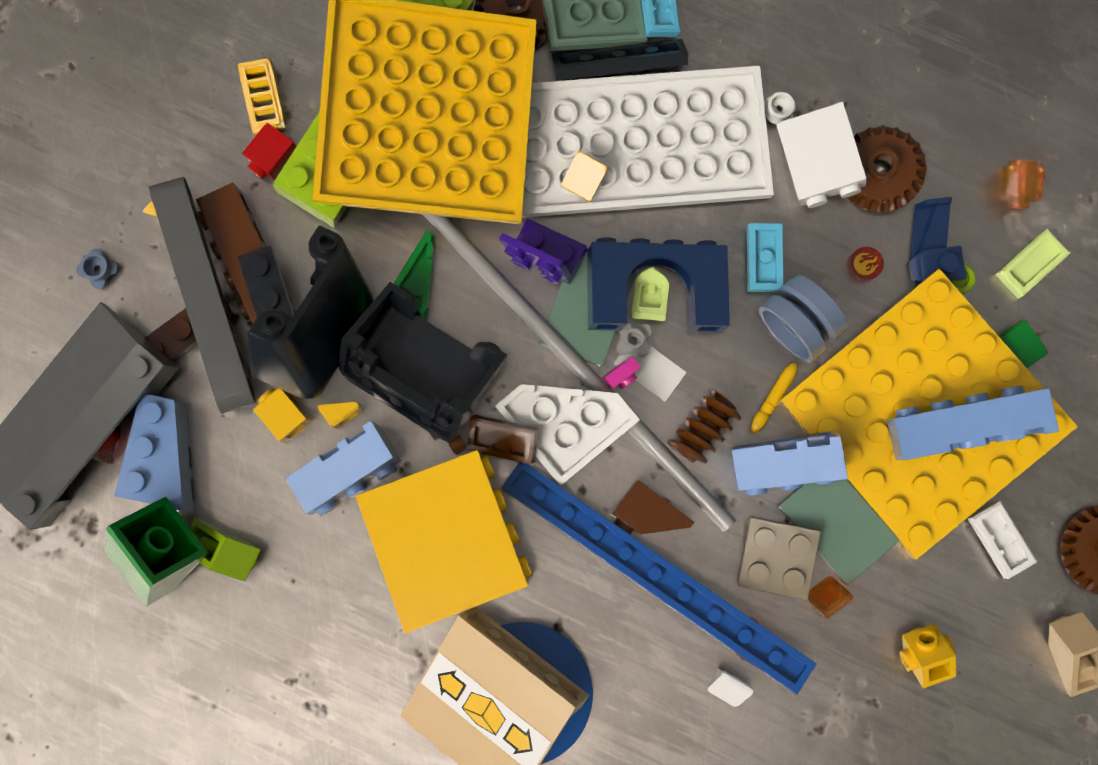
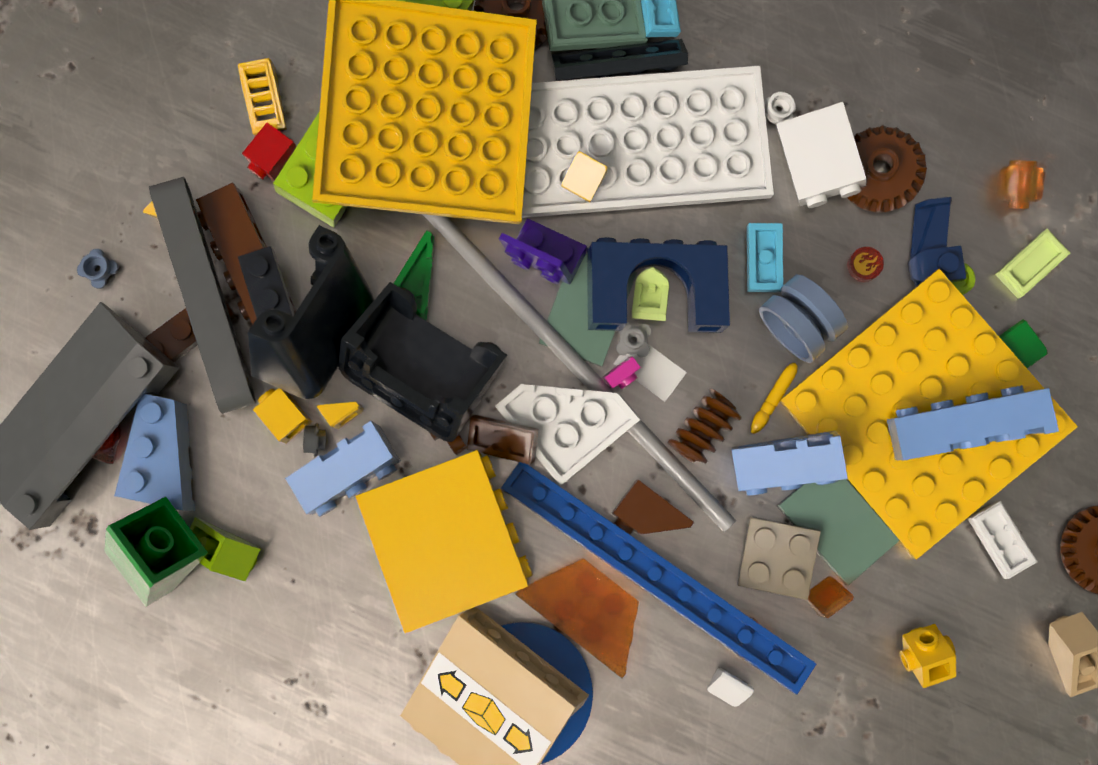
none -> dark grey plate [303,423,326,457]
none -> clear orange wing [515,558,639,679]

